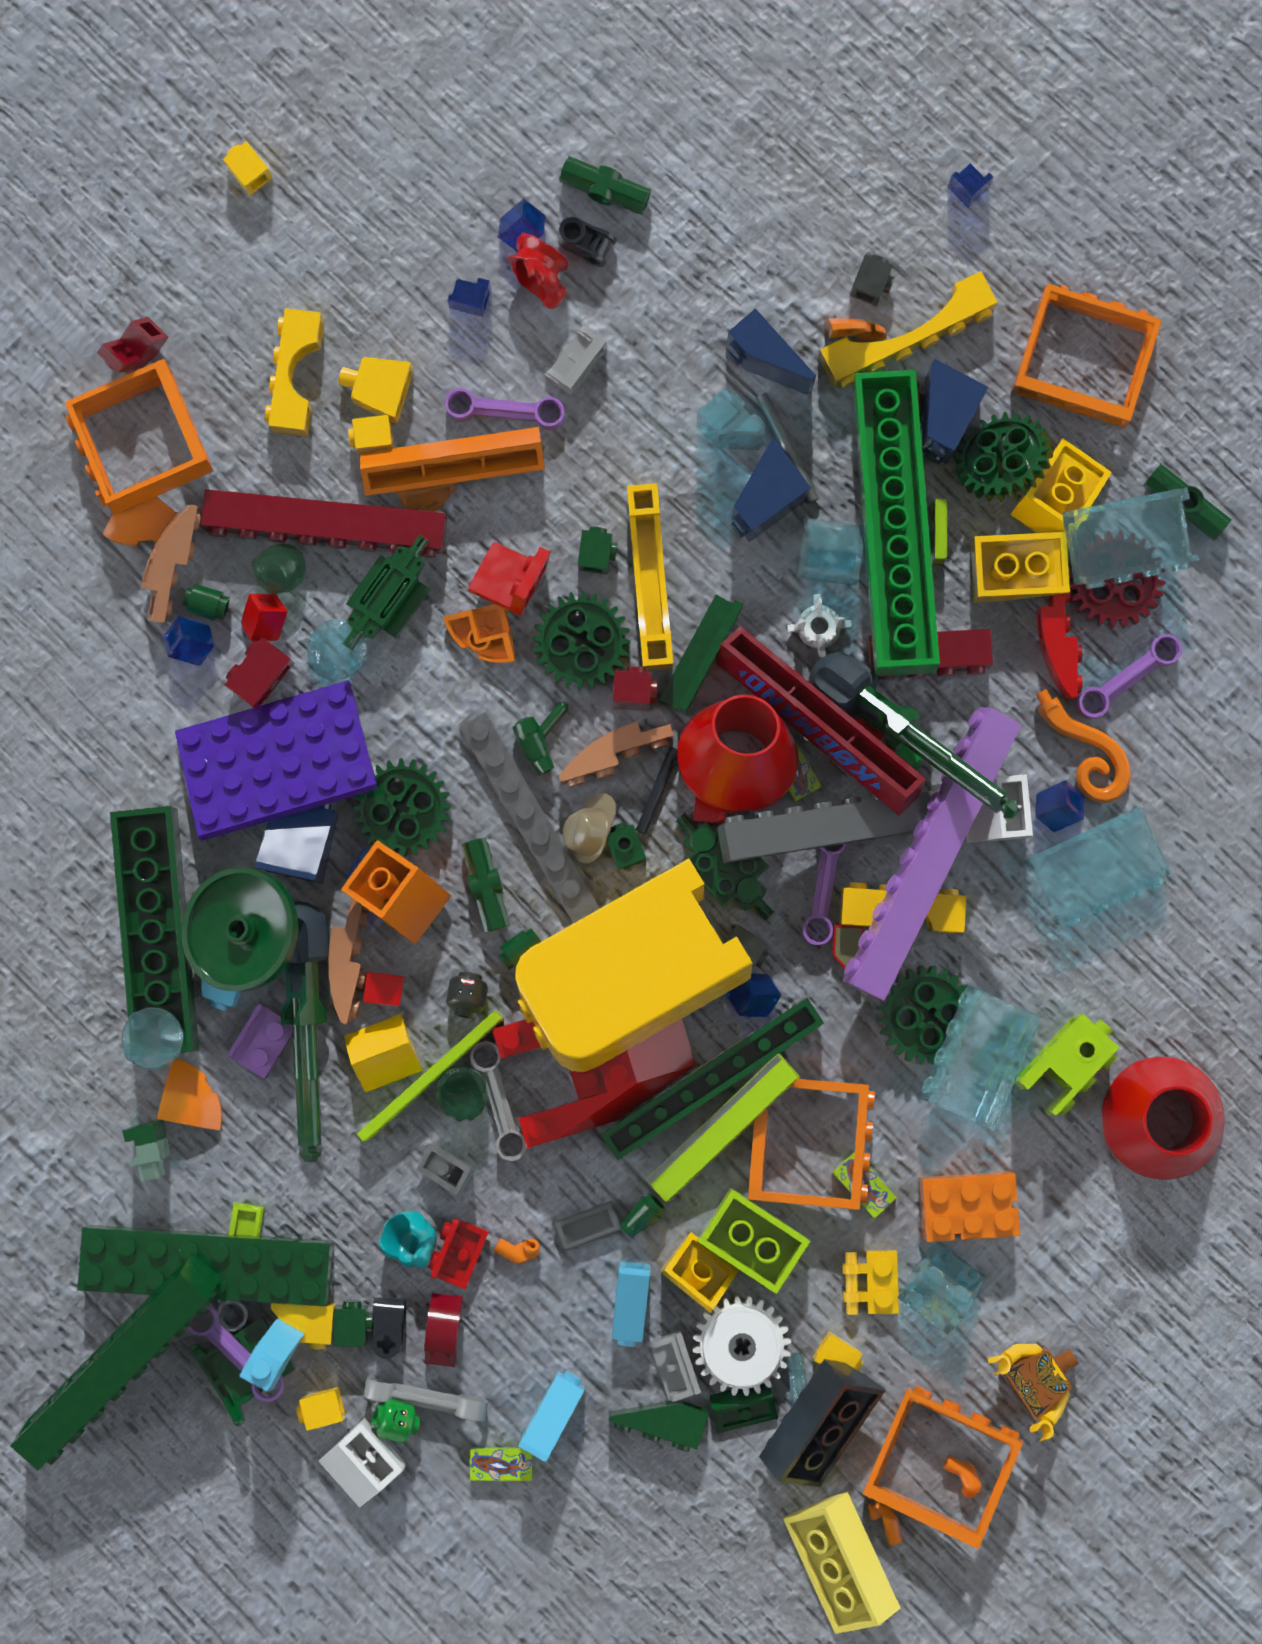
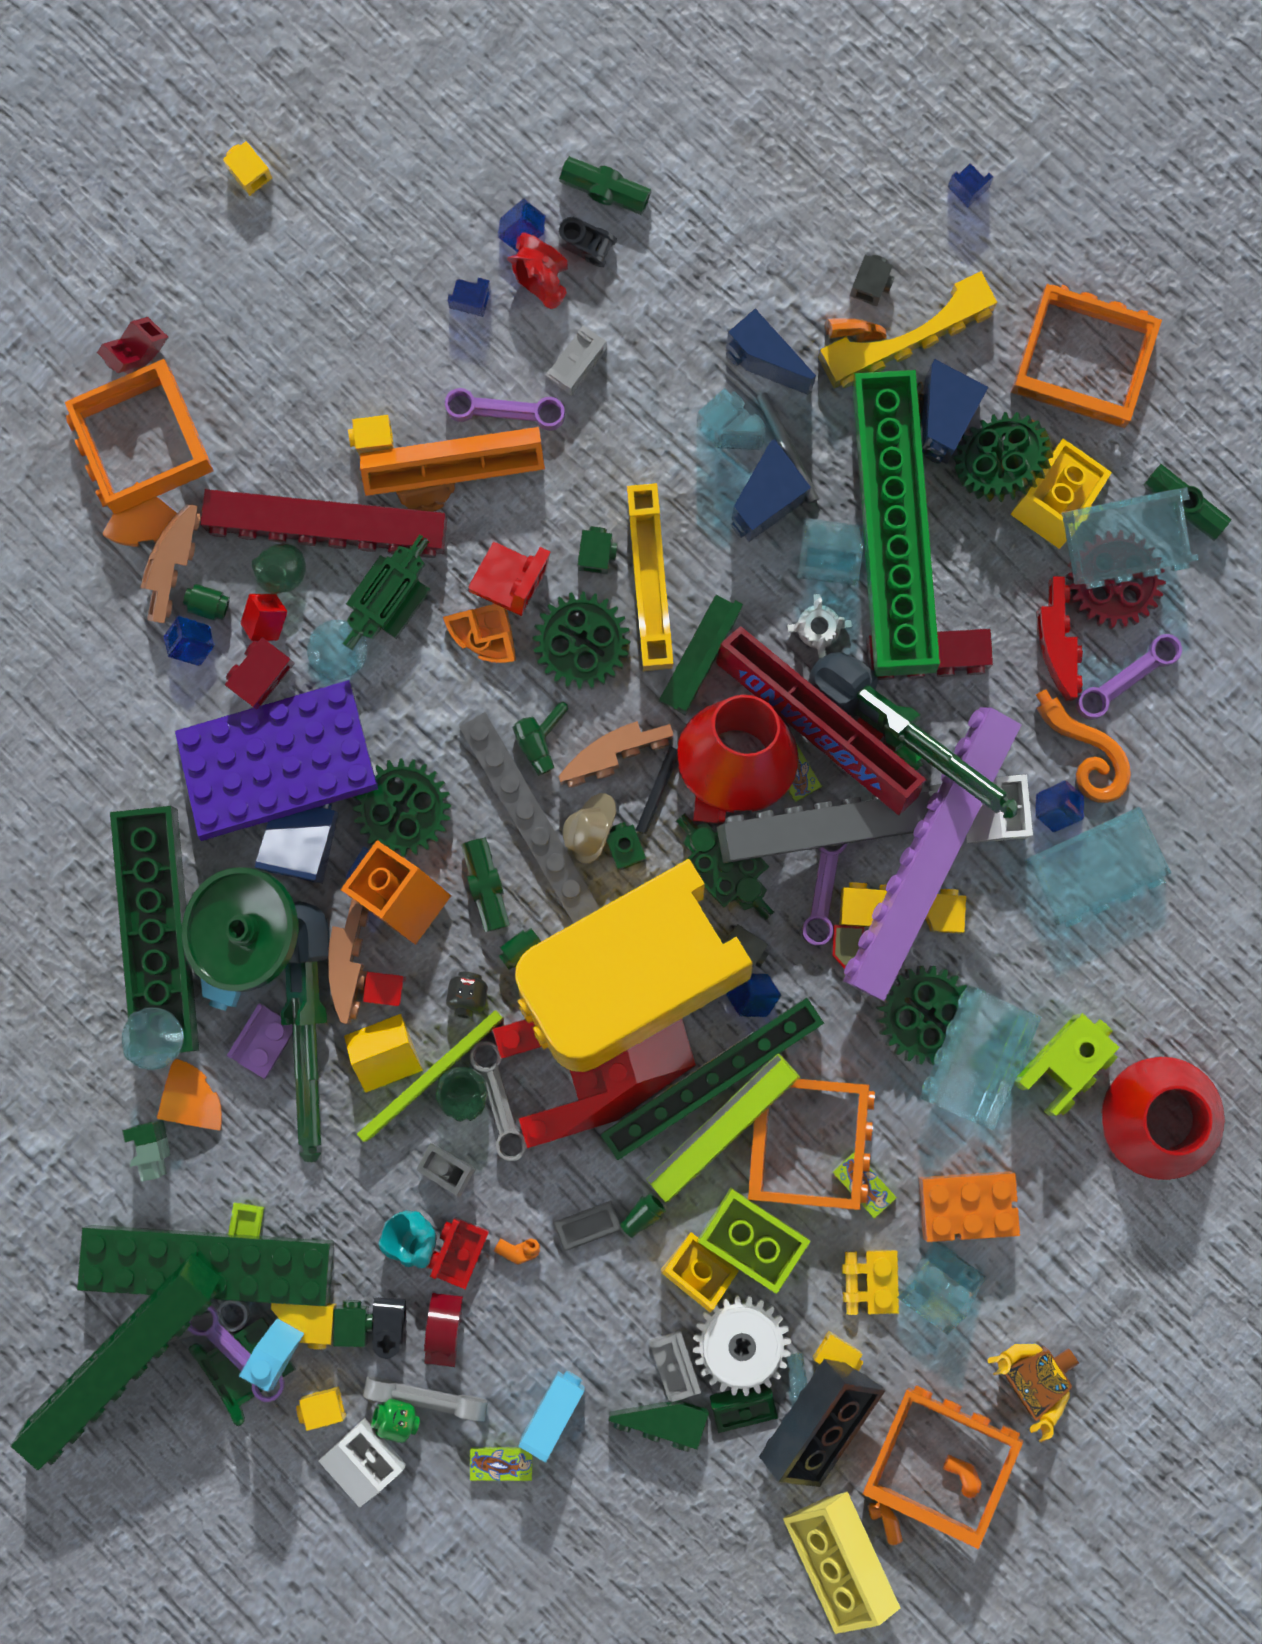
yellow arch [265,308,324,437] -> none
yellow torso [338,357,414,424] -> none
medium azure slope [612,1261,650,1347] -> none
dark red brick [613,667,657,711] -> none
lime tile [932,499,947,564] -> none
yellow slope [971,532,1070,603] -> none

